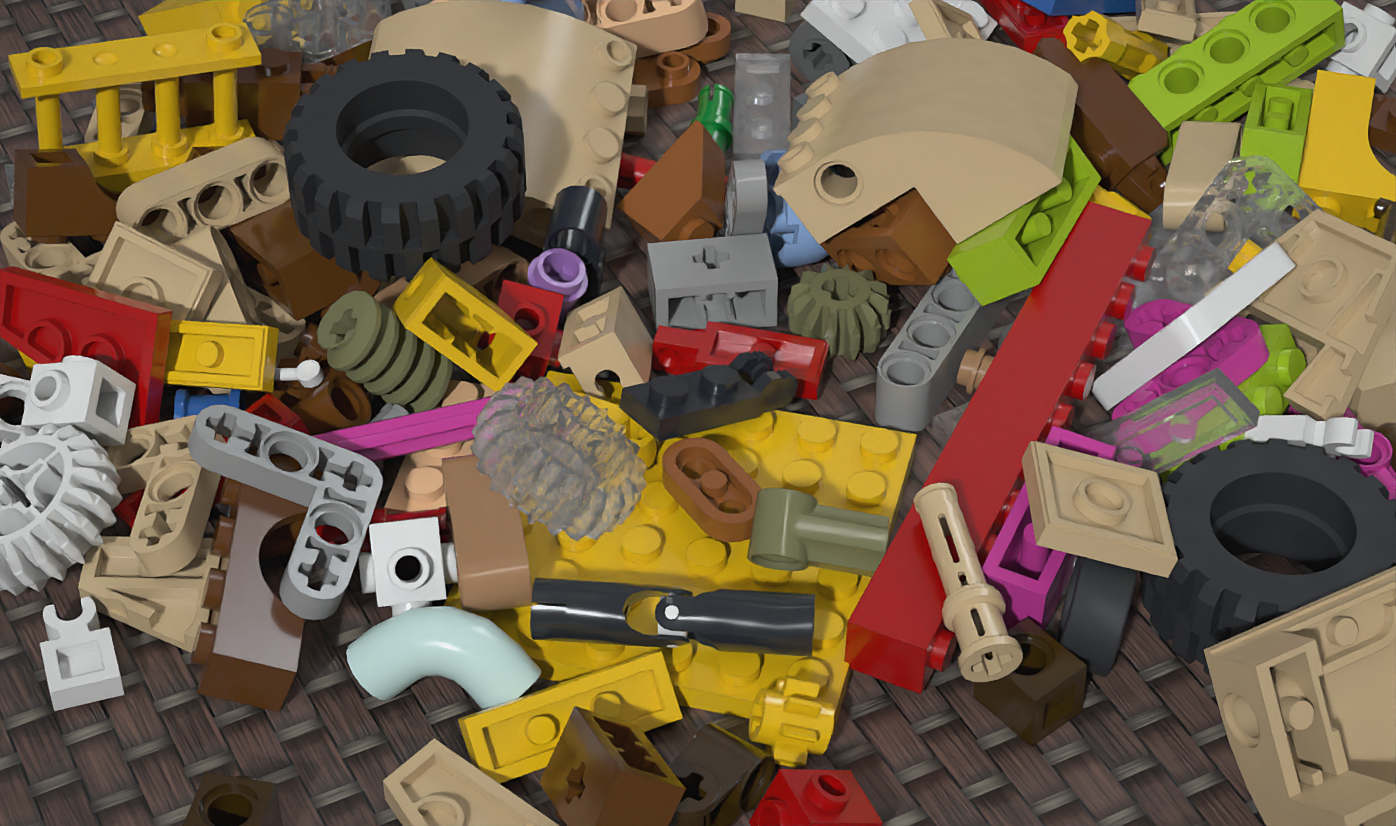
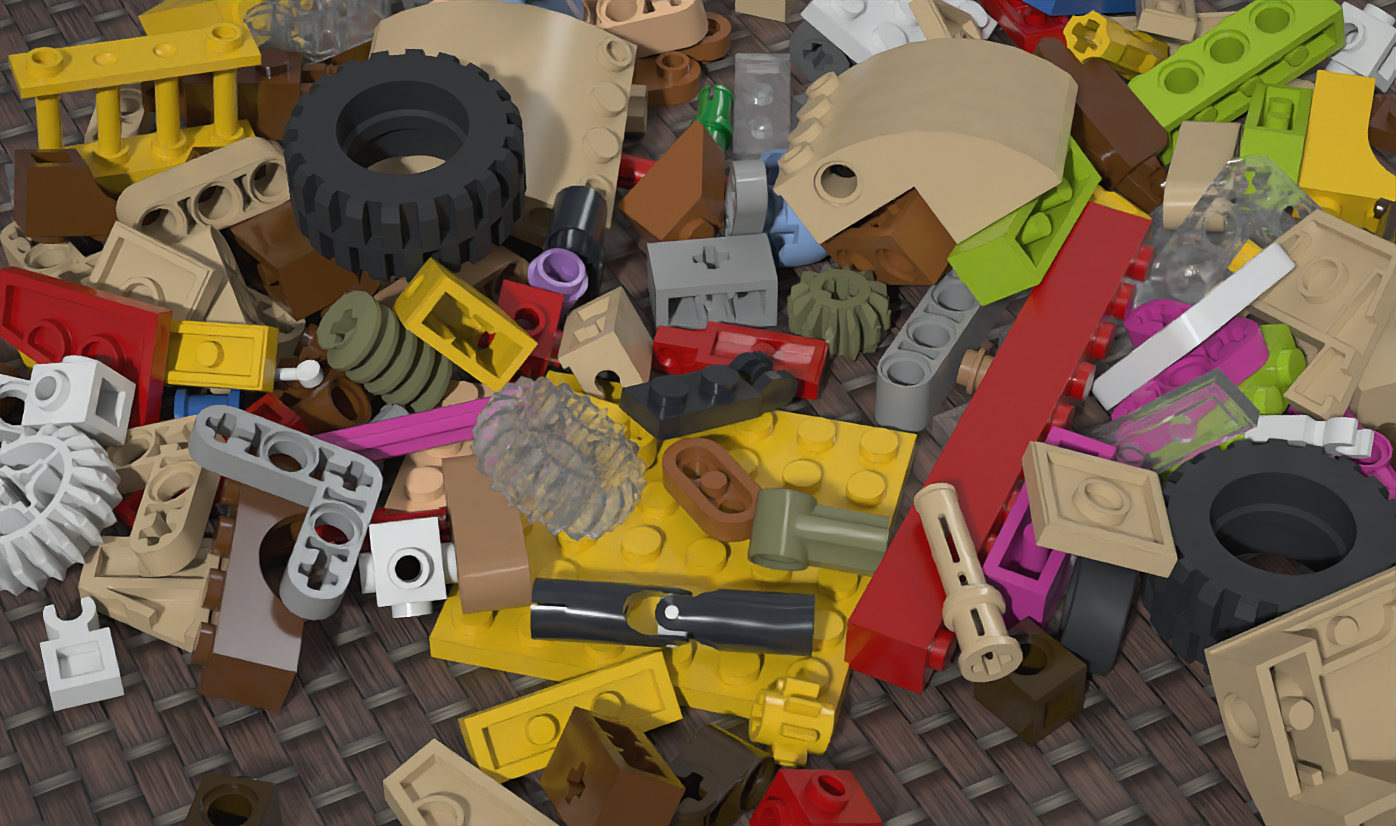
light aqua cylinder [346,606,542,710] -> none

